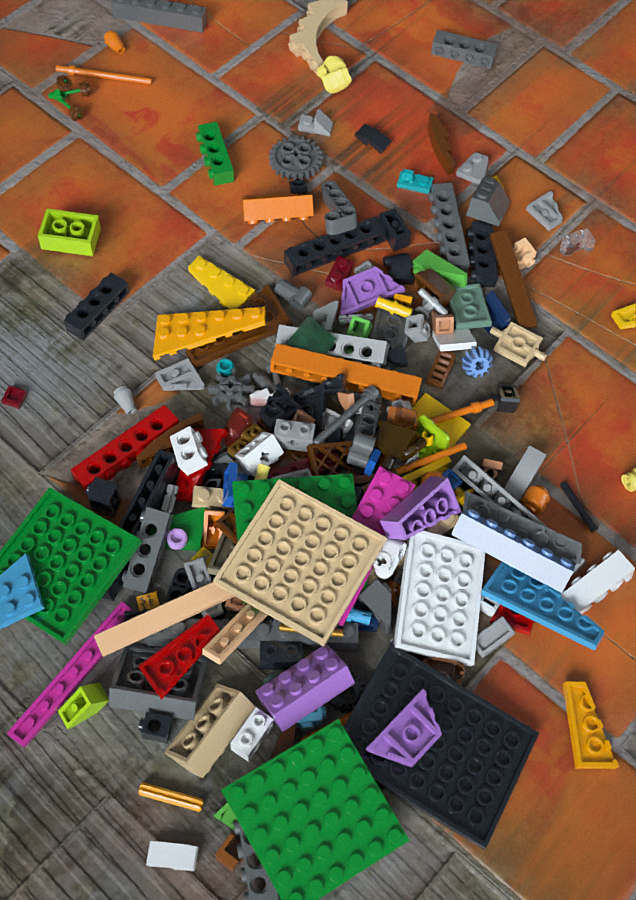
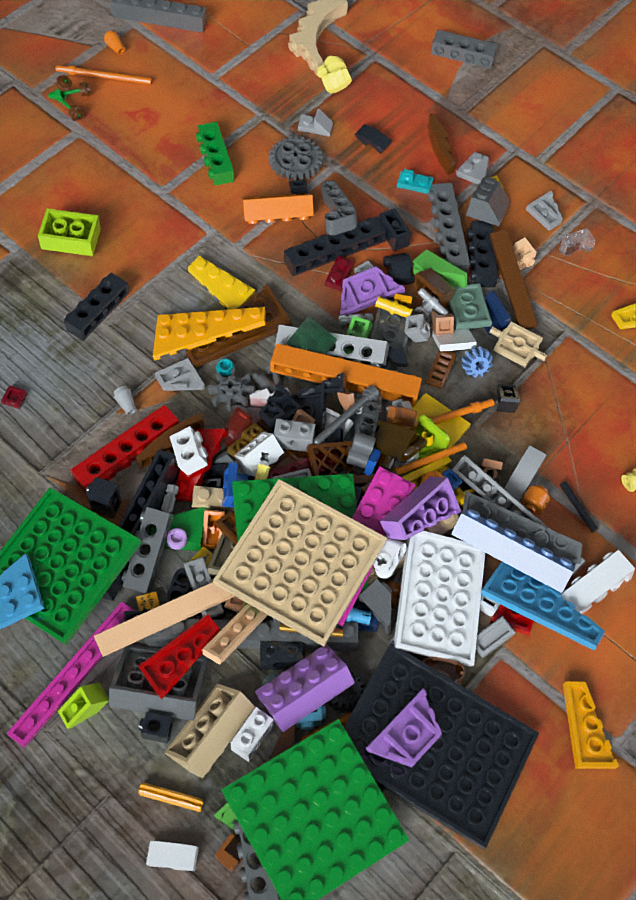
dark grey piece [274,279,312,310] -> none
light grey slope [313,301,339,333] -> none

